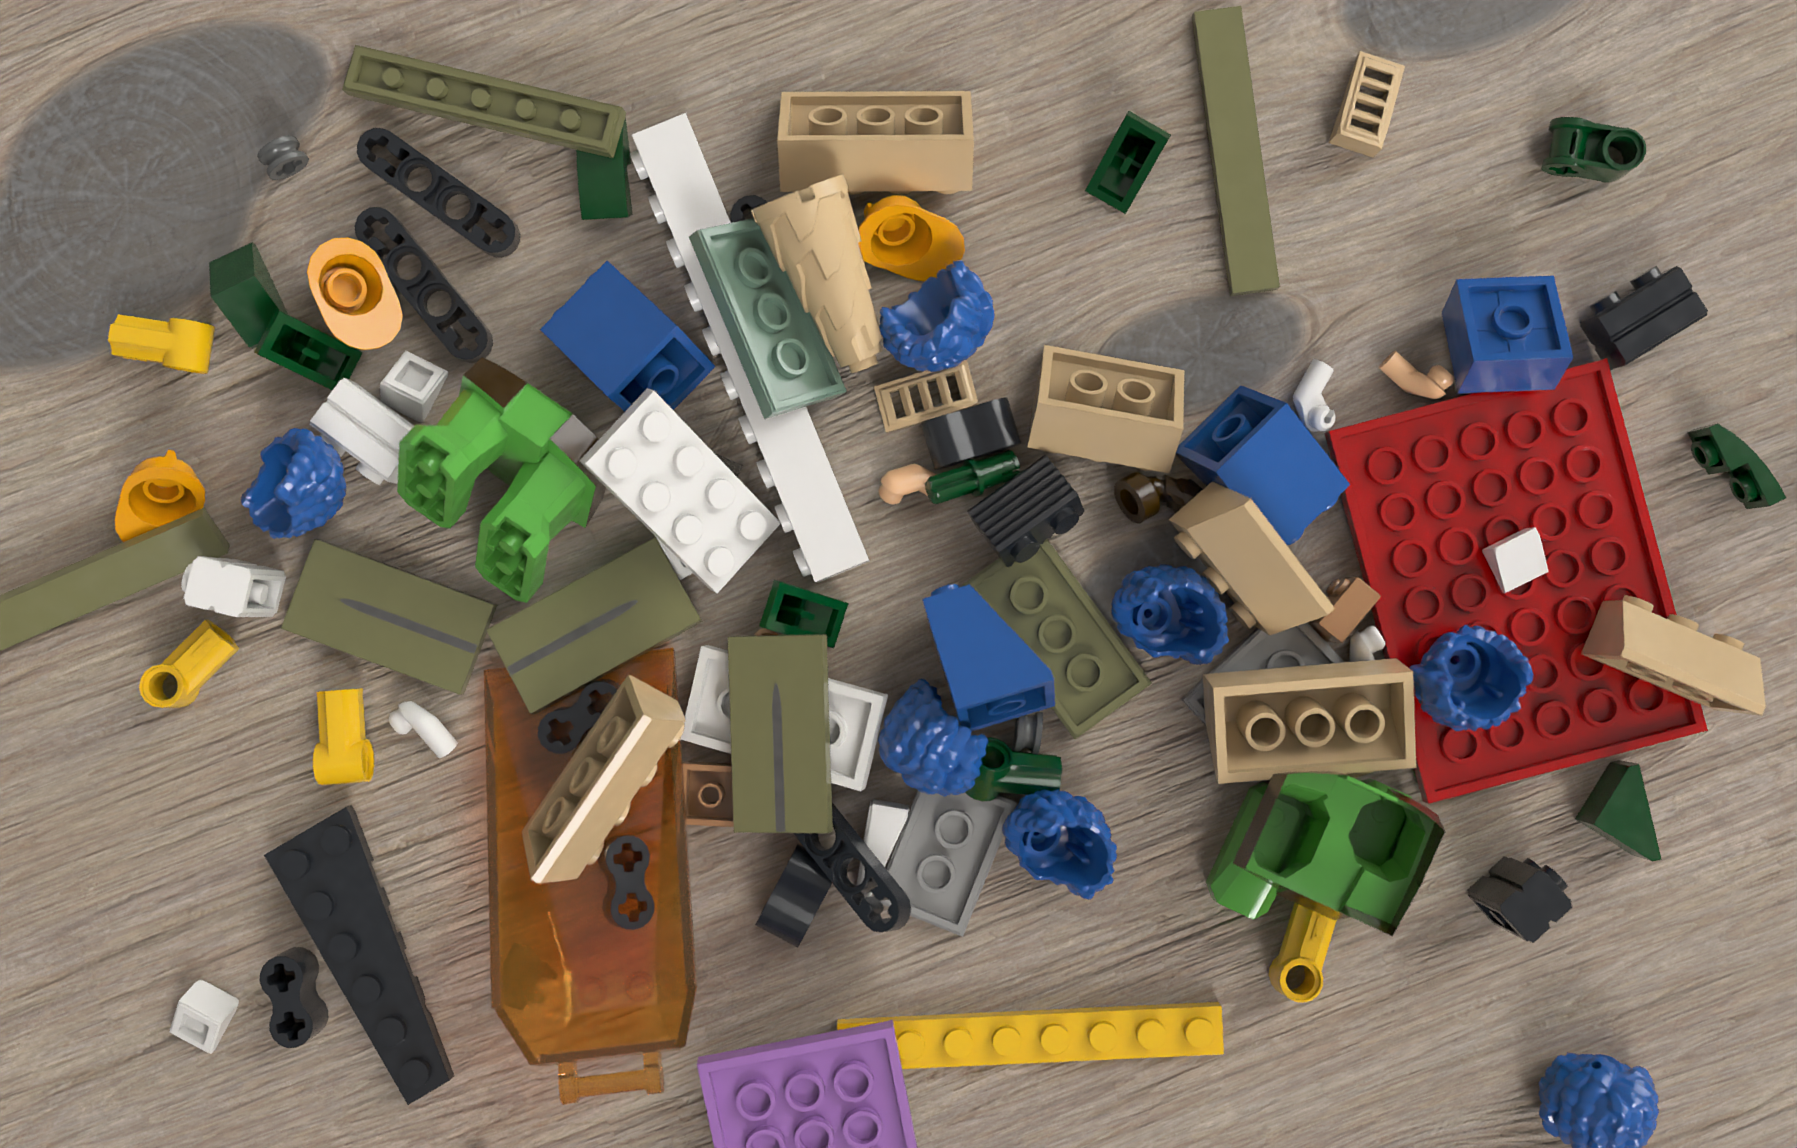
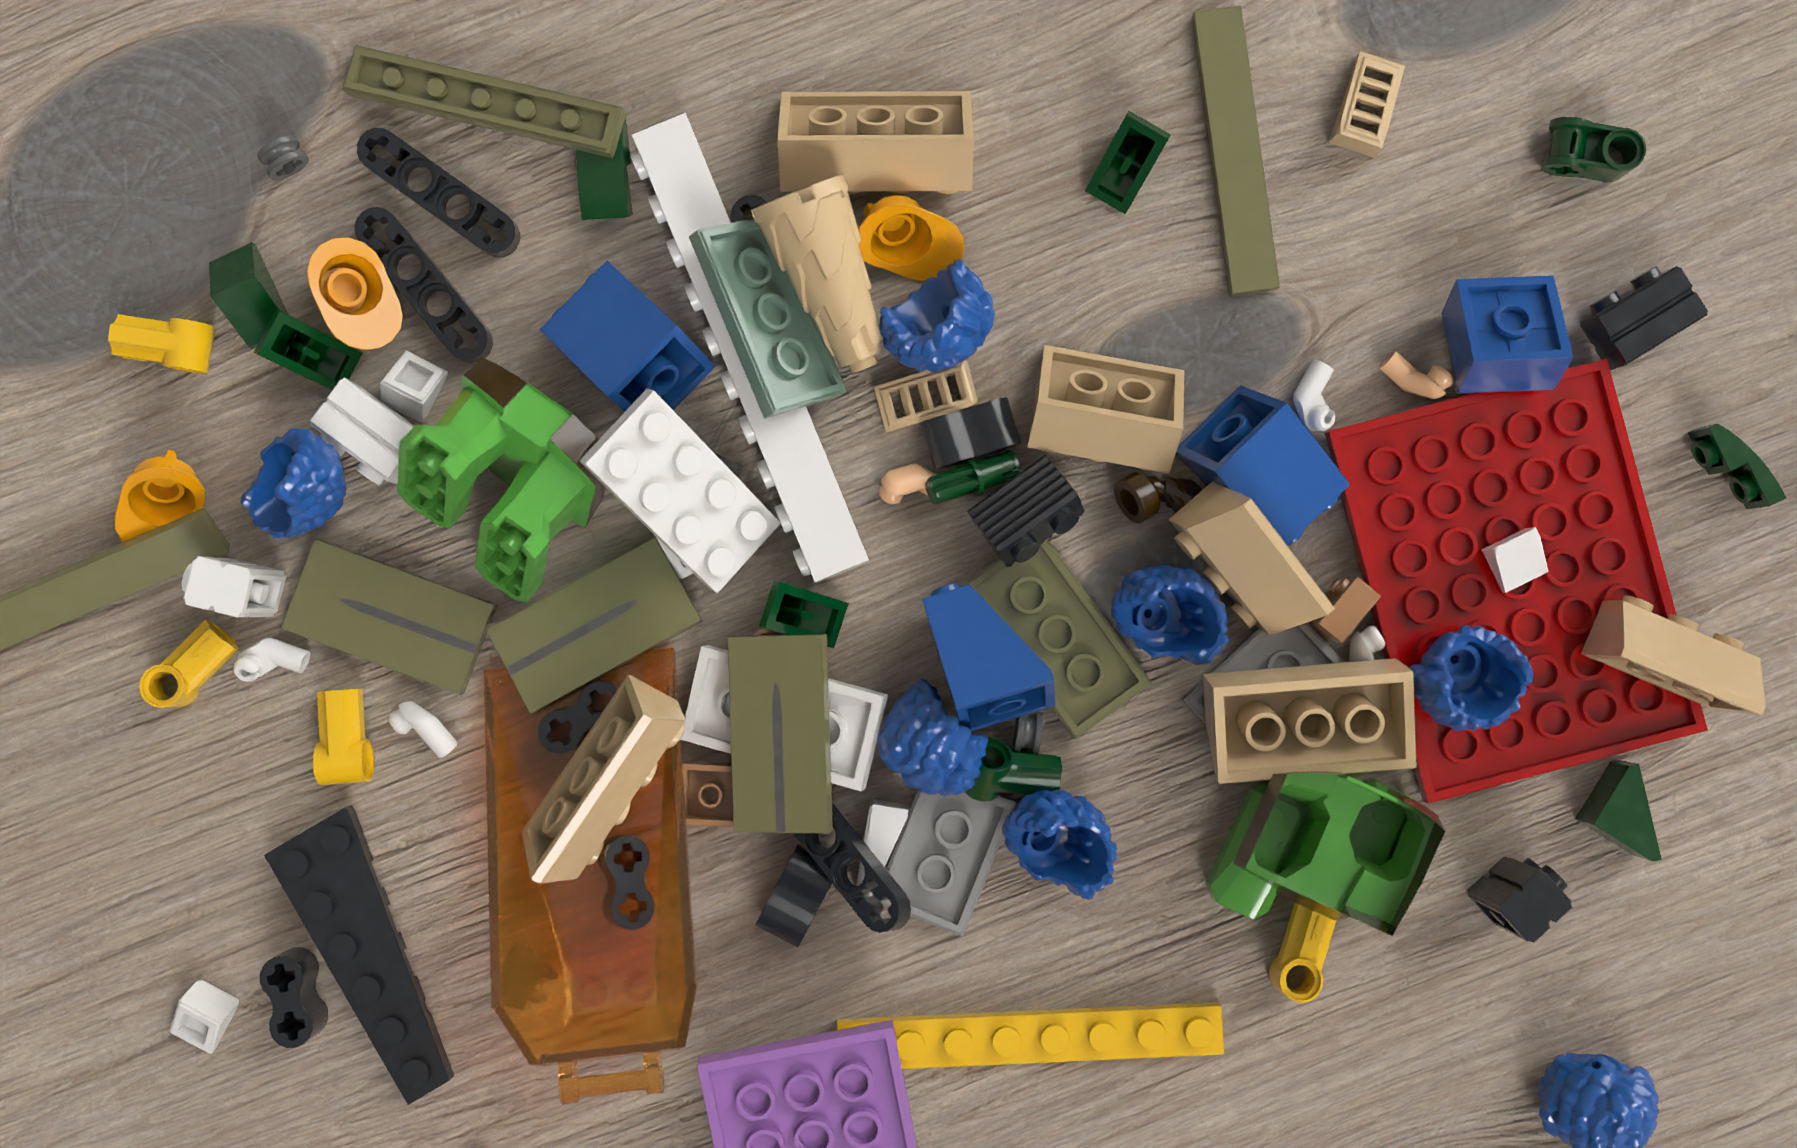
none -> white arm [233,638,310,682]

